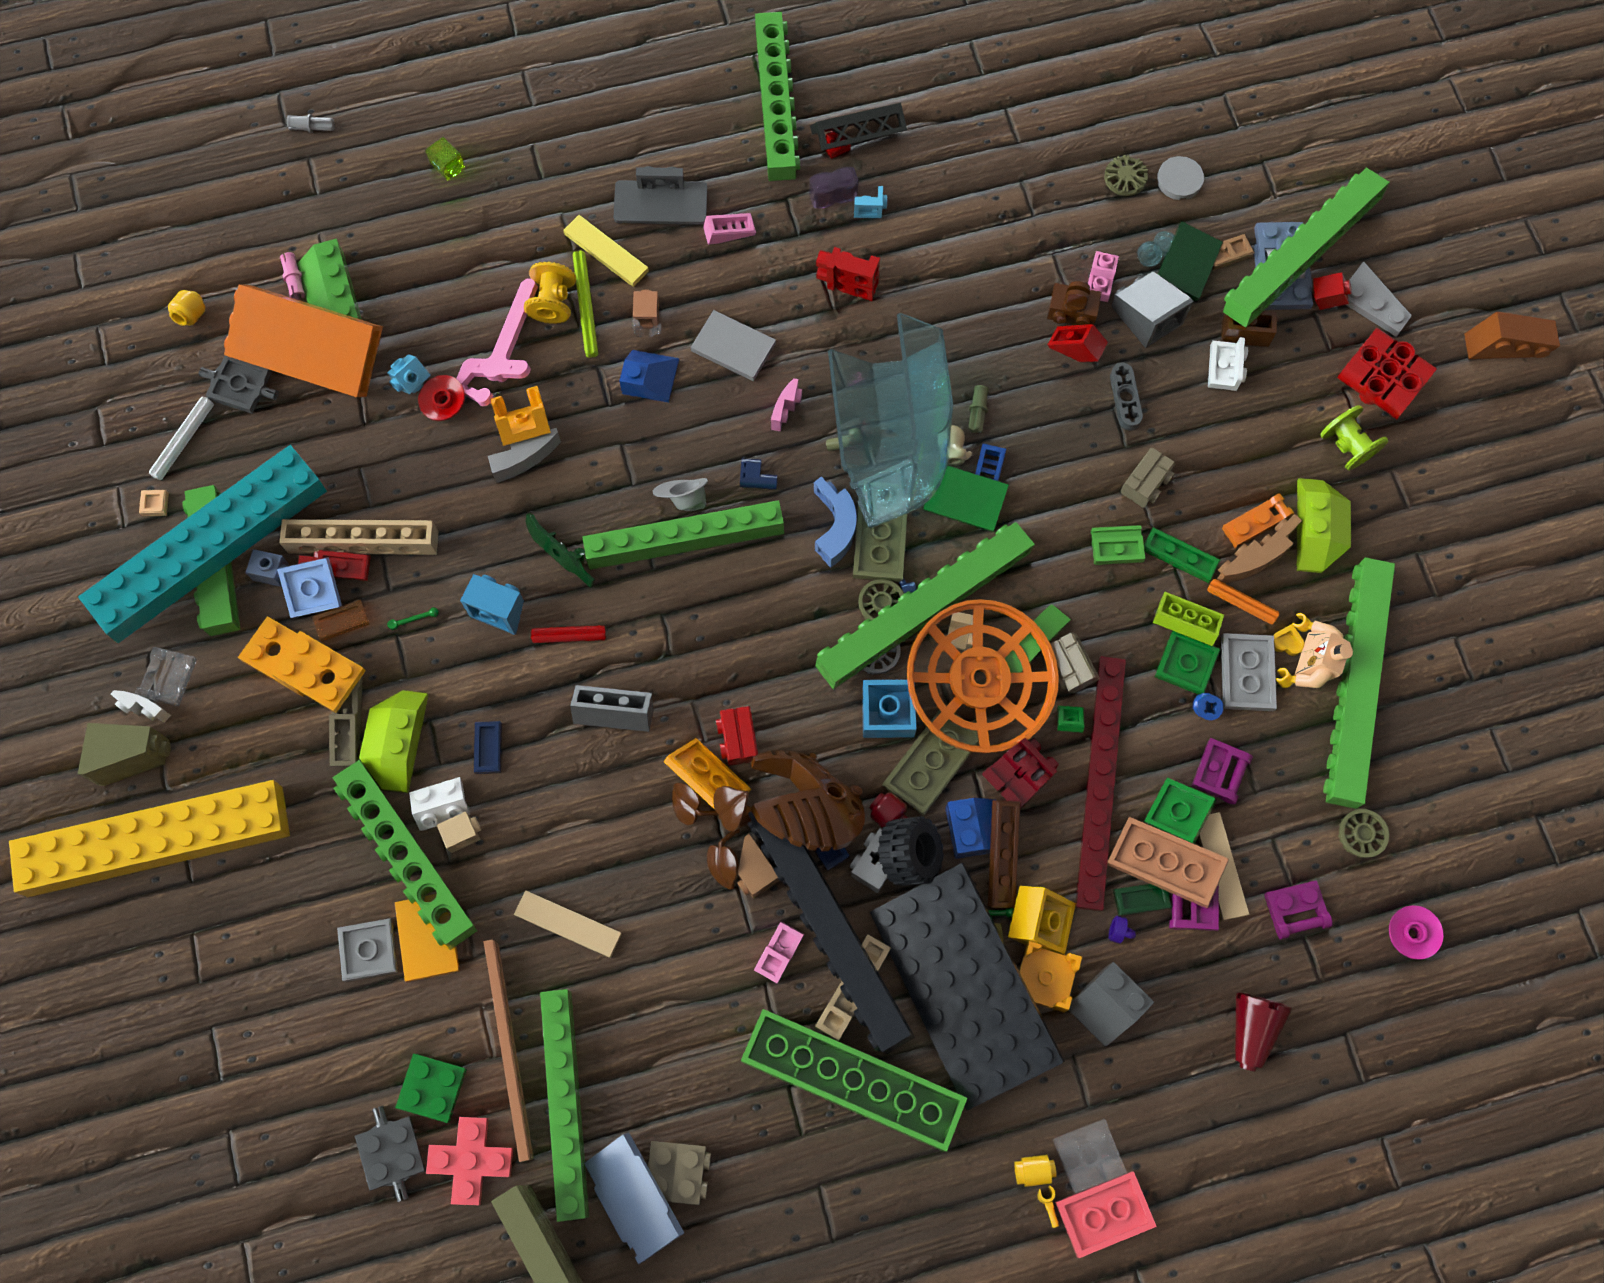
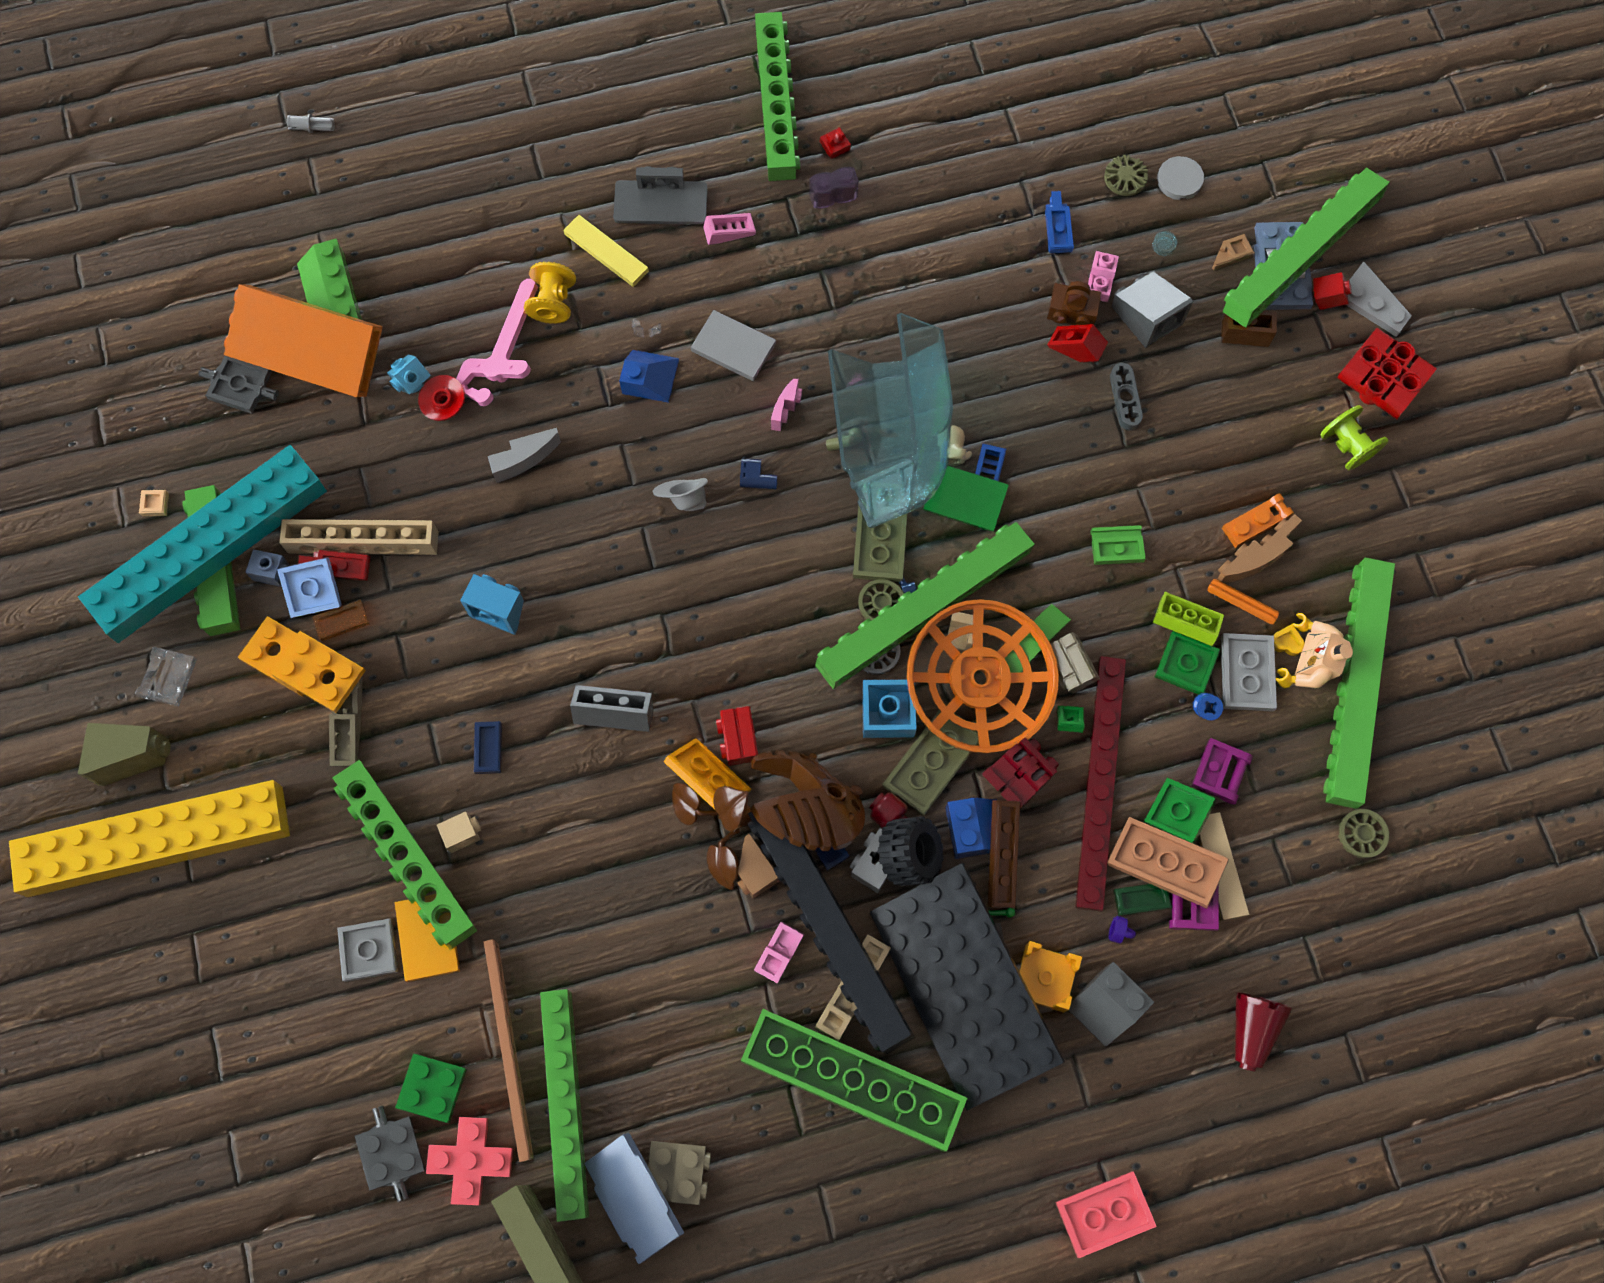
white slope [111,690,171,723] -> none
white axle [149,396,214,480] -> none
yellow head [168,290,205,326] -> none
bright pink pin [280,252,305,300] -> none
lime wedge [359,690,428,793] -> none
green hinge [387,607,439,630] -> none
white bracket [409,777,470,831] -> none
clear neon green brick [425,137,465,181] -> none
light orange panel [491,386,551,446] -> none
tan tile [514,890,622,958] -> none
dark green piece [525,513,595,588] -> none
red axle [531,625,606,643] -> none
lime axle [573,251,598,358] -> none
bright green brick [582,500,784,570] -> none
nougat brick [633,290,659,328] -> none
pearl dark grey fence [810,103,907,151] -> none
medium blue arch [814,476,857,568] -> none
red hips [816,247,880,301] -> none
medium azure bracket [854,186,887,218] -> none
olive axle [968,385,989,433] -> none
yellow slope [1008,886,1076,955] -> none
yellow brick [1014,1155,1056,1187] -> none
yellow hand [1037,1186,1059,1228] -> none
clear plate [1053,1119,1127,1193] -> none
dark tan brick [1120,448,1175,508] -> none
clear light blue tile [1137,241,1162,267] -> none
green tile [1144,527,1220,583] -> none
dark green tile [1158,222,1223,302] -> none
white bracket [1208,337,1248,391] -> none
magenta plate [1264,880,1333,939] -> none
lime wedge [1297,478,1351,573] -> none
dark pink dish [1389,905,1443,960] -> none
dark orange wedge [1464,311,1560,359] -> none
none -> blue hinge [1045,191,1074,253]

